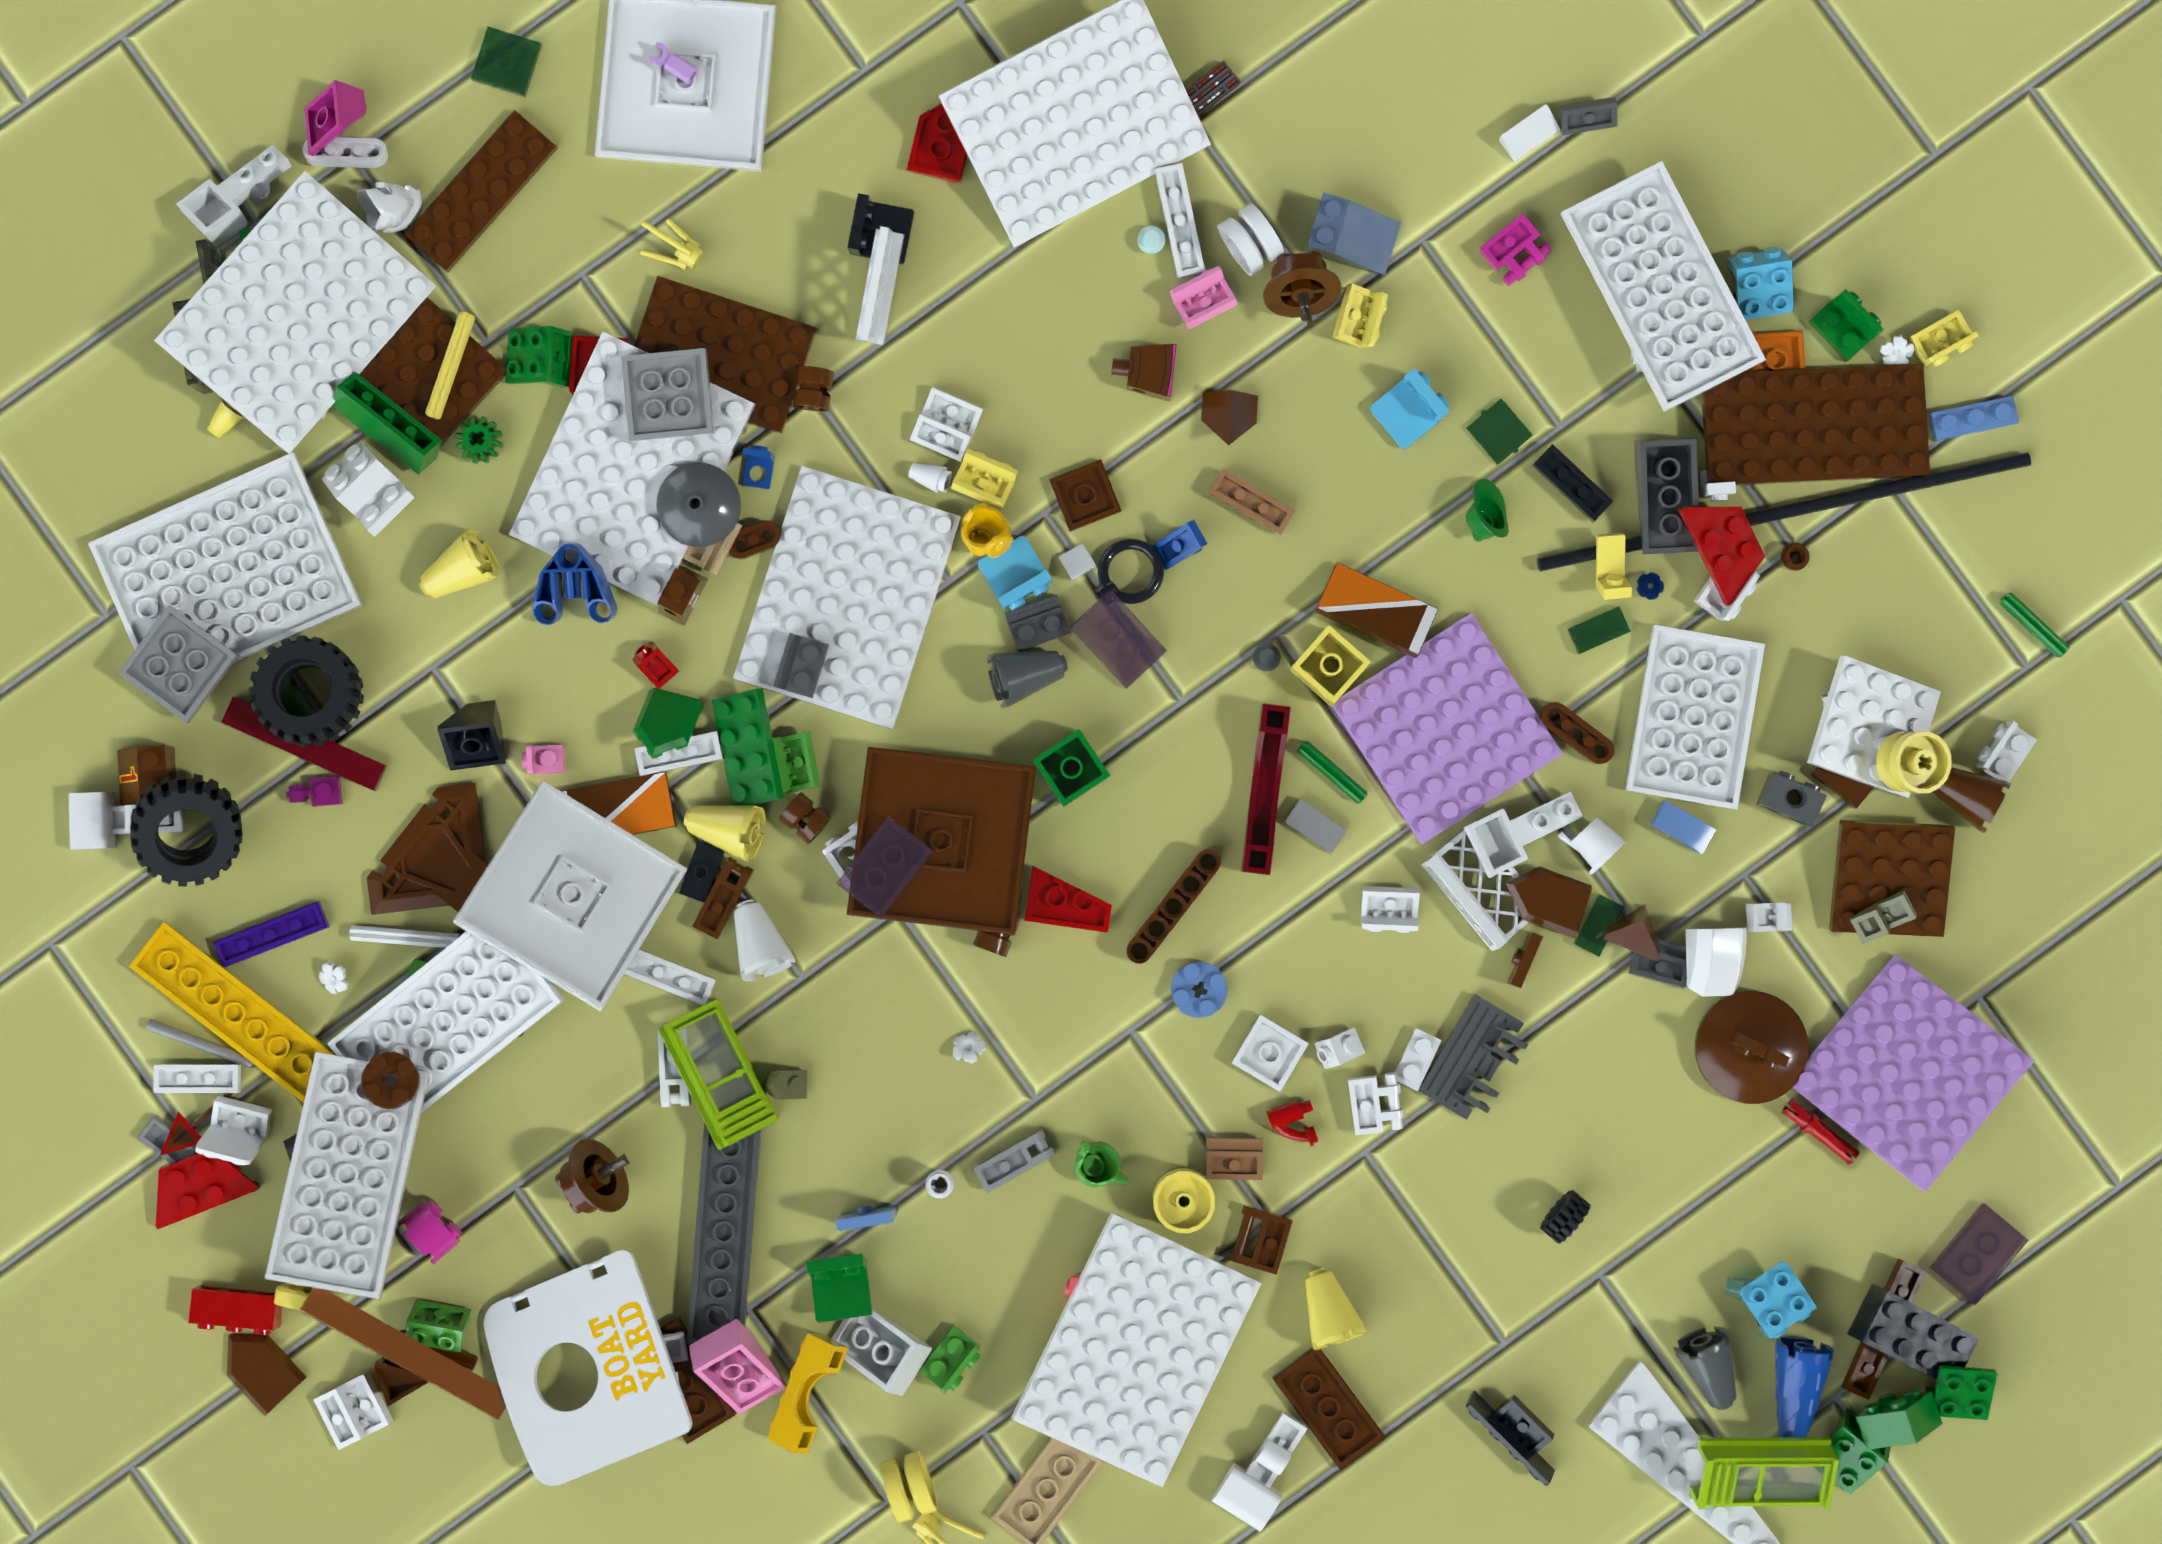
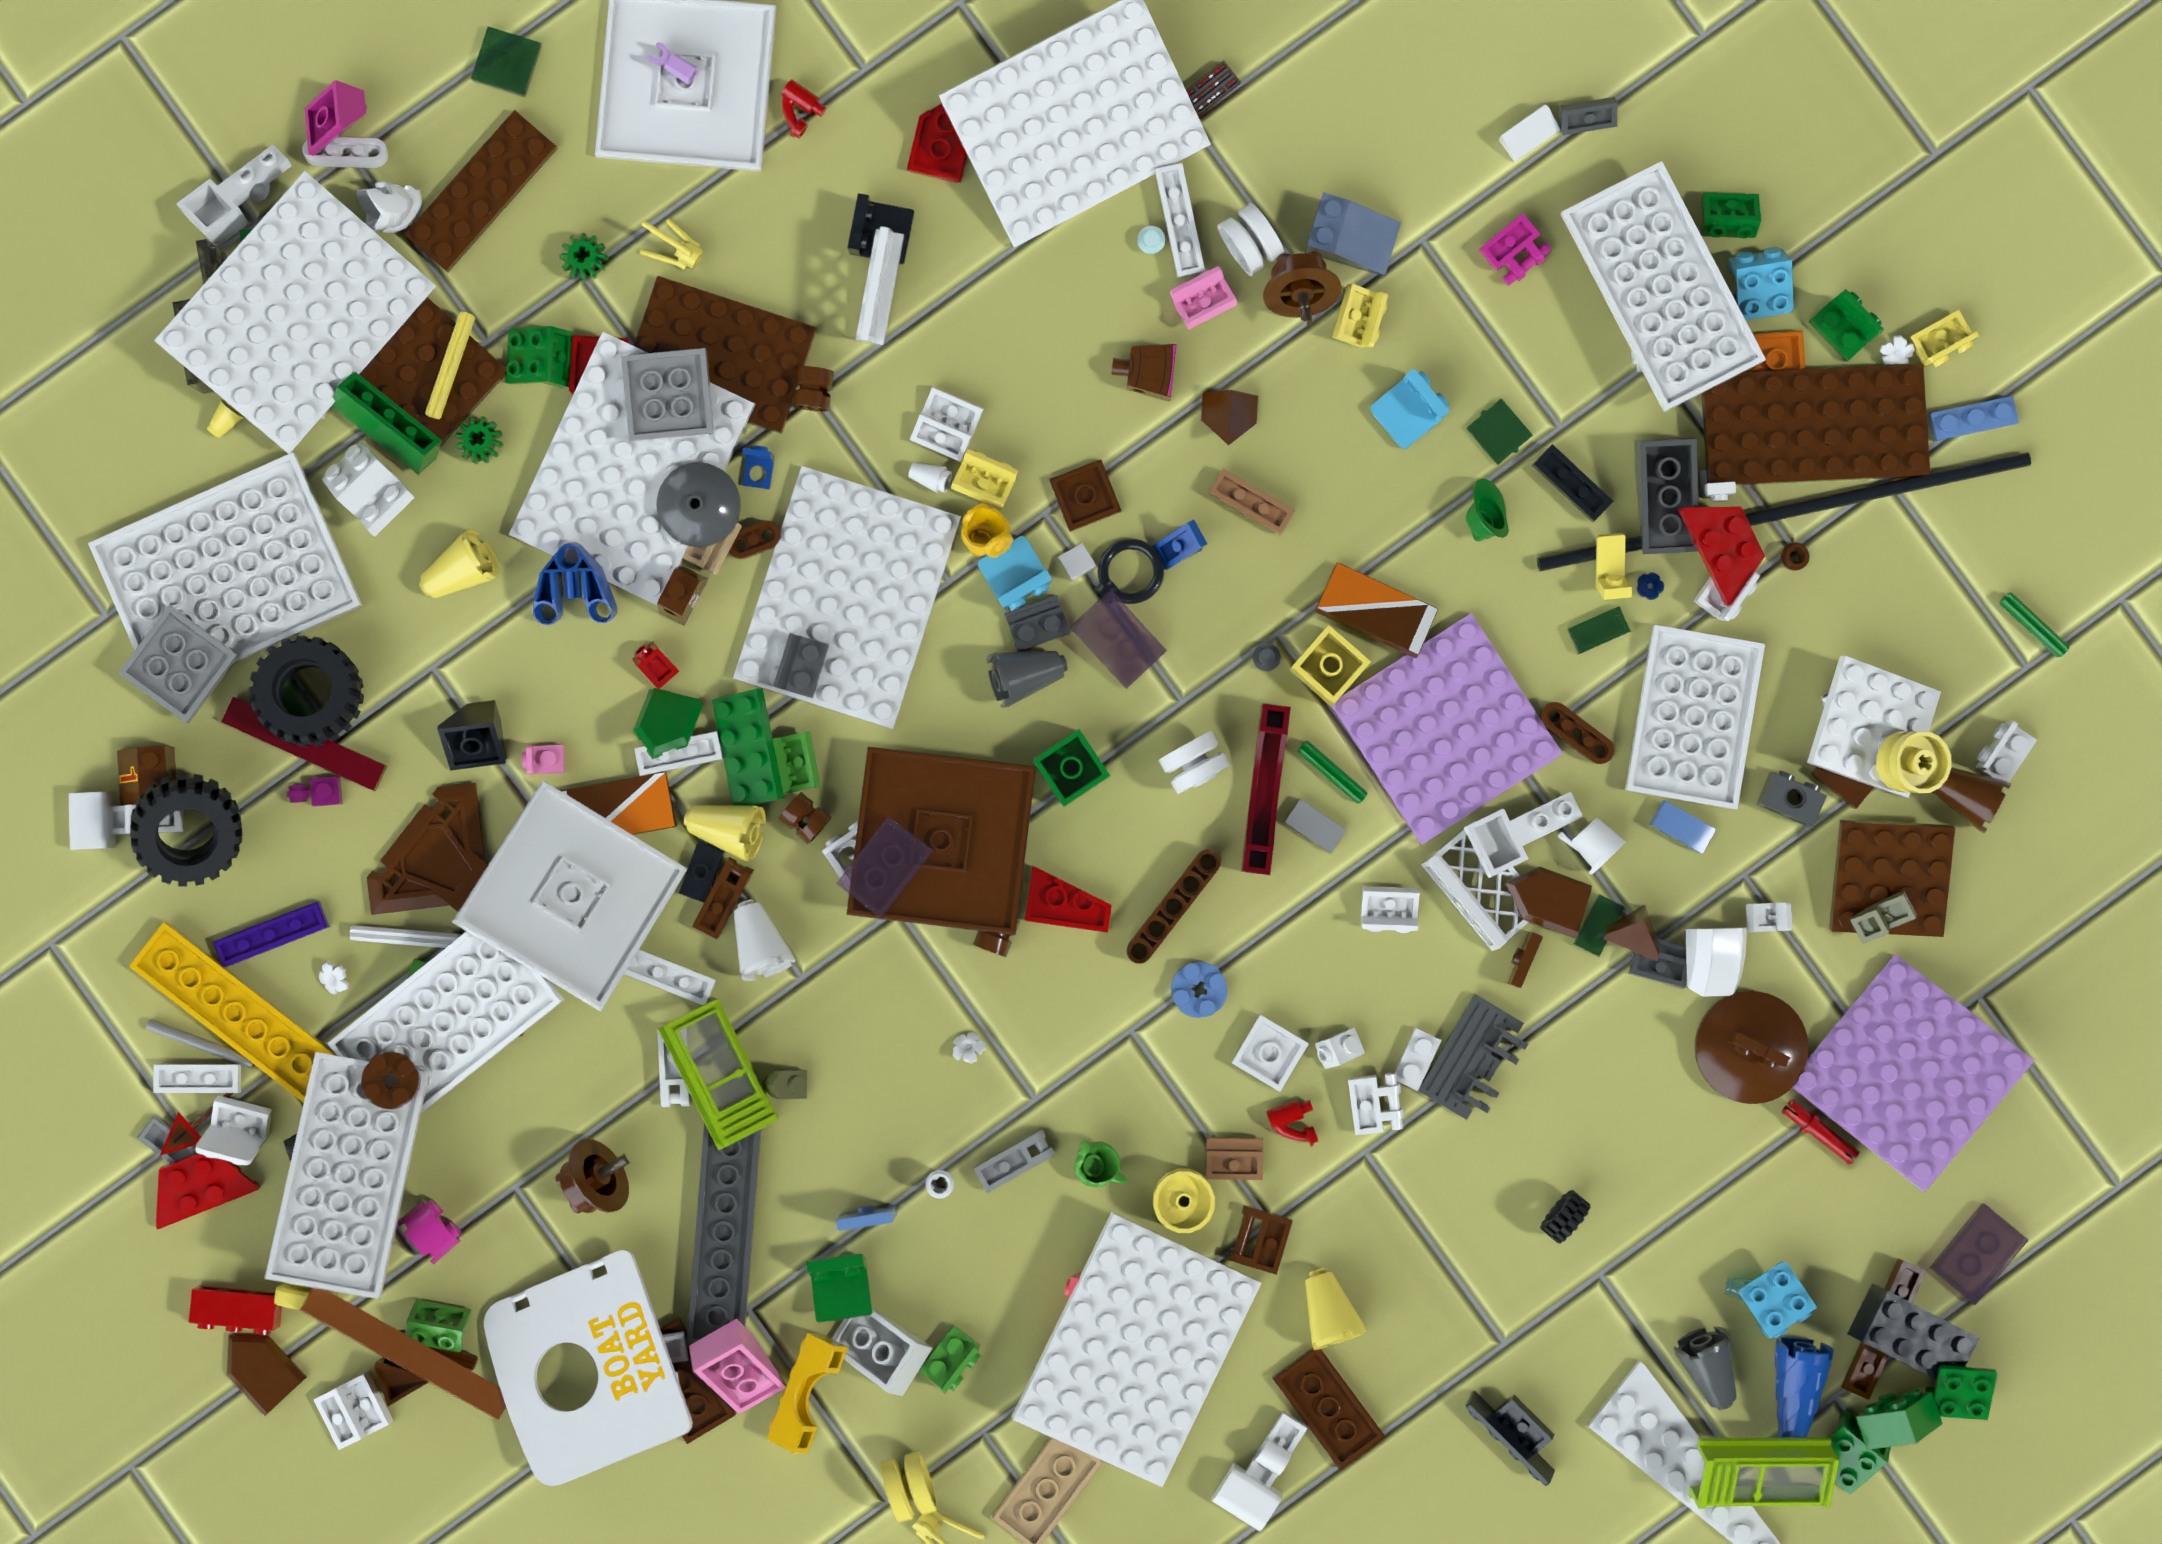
none -> green gear [559,233,608,282]
none -> red plant [781,79,827,139]
none -> white wheel [1158,731,1231,795]
none -> green bracket [1700,192,1761,239]

